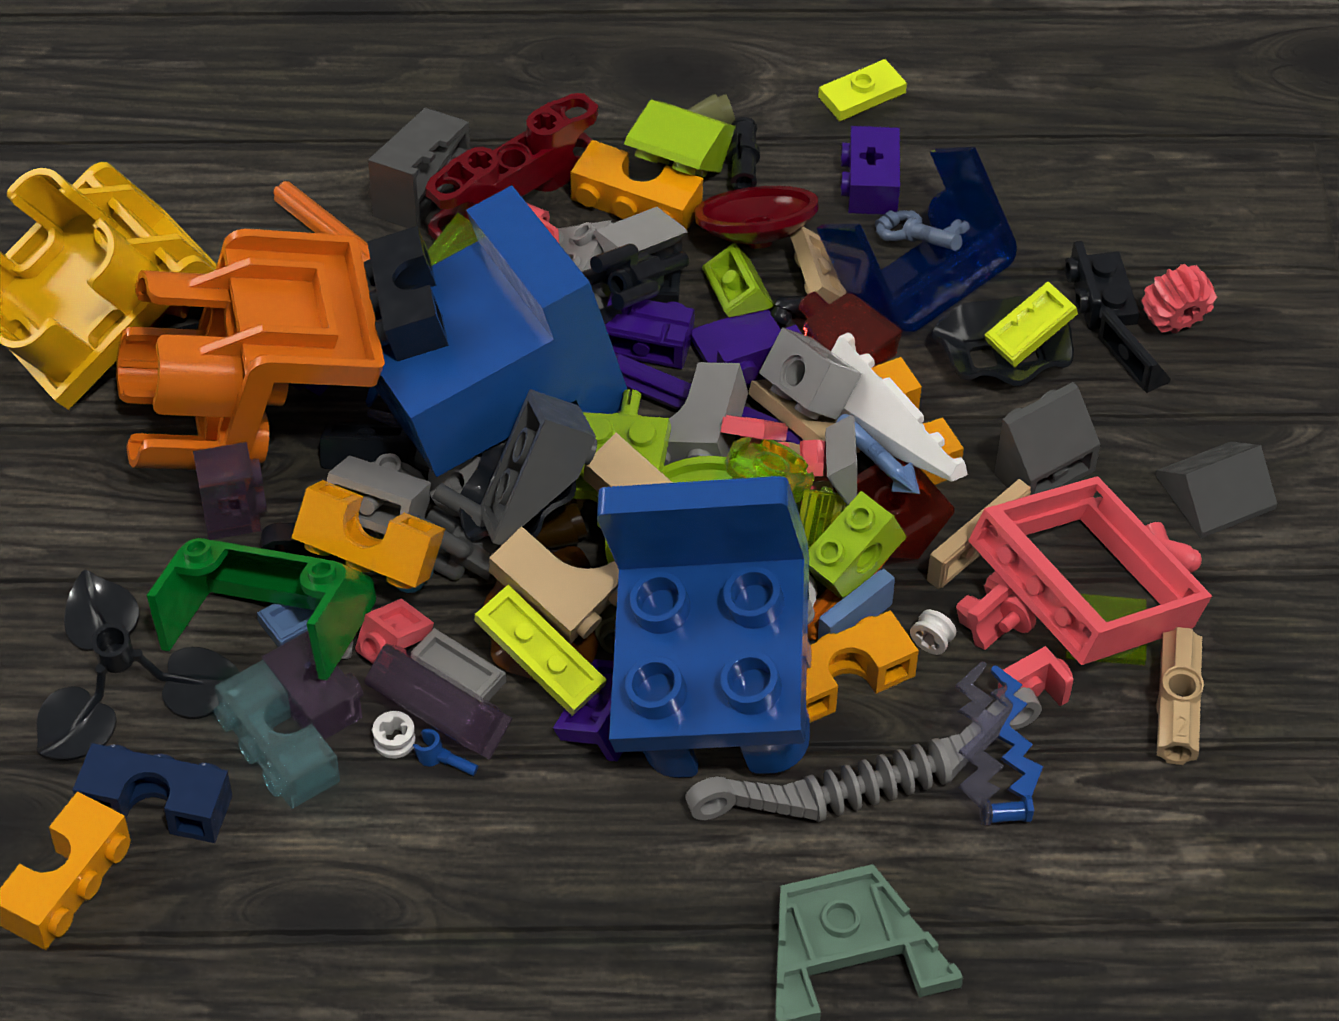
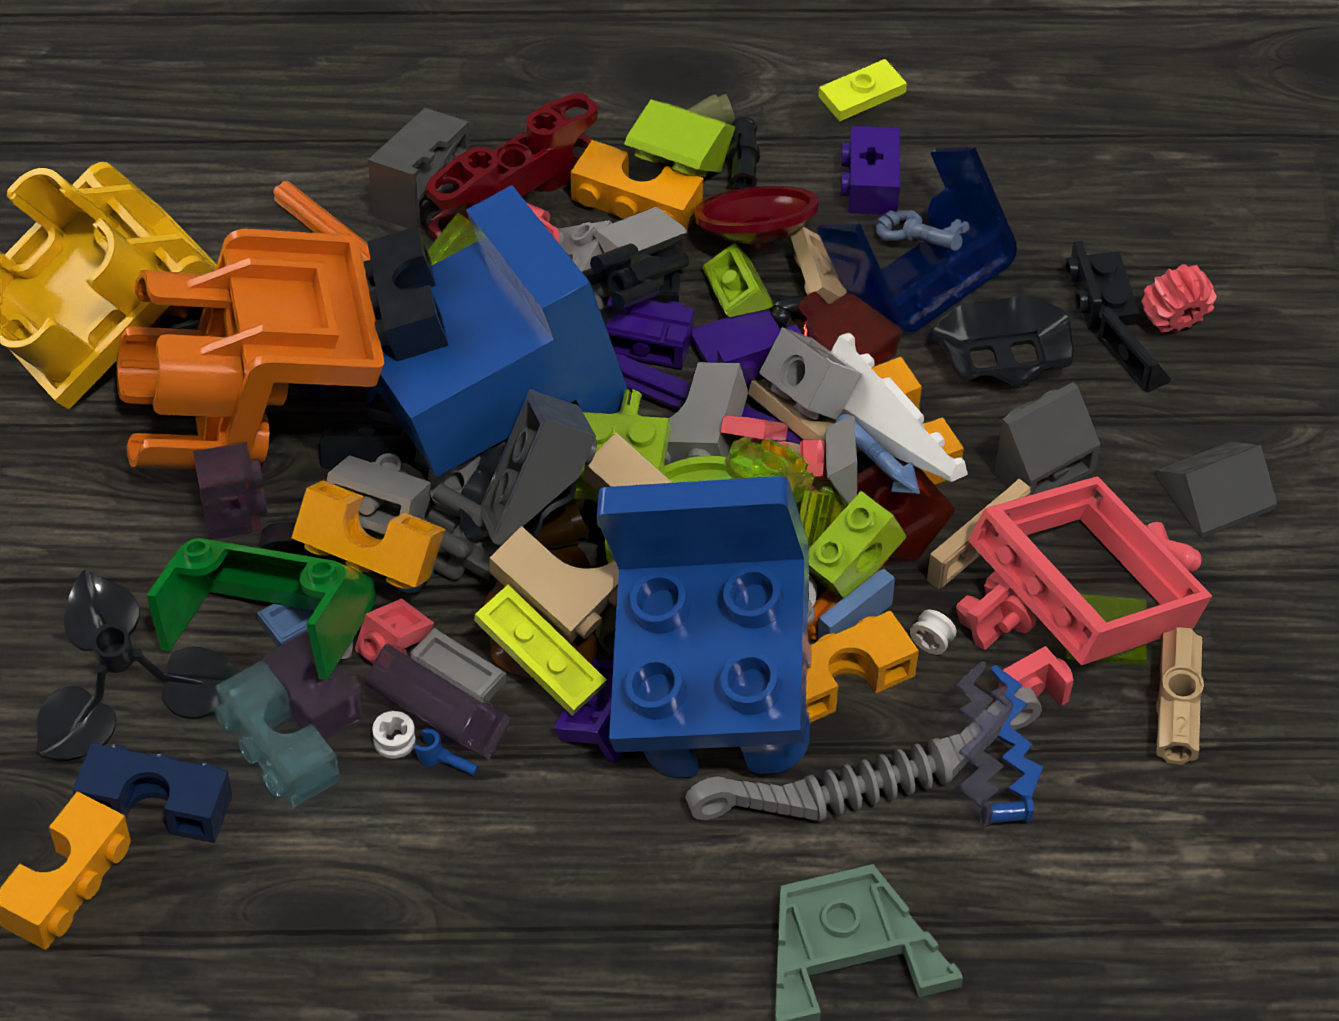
neon yellow plate [984,281,1078,368] -> none

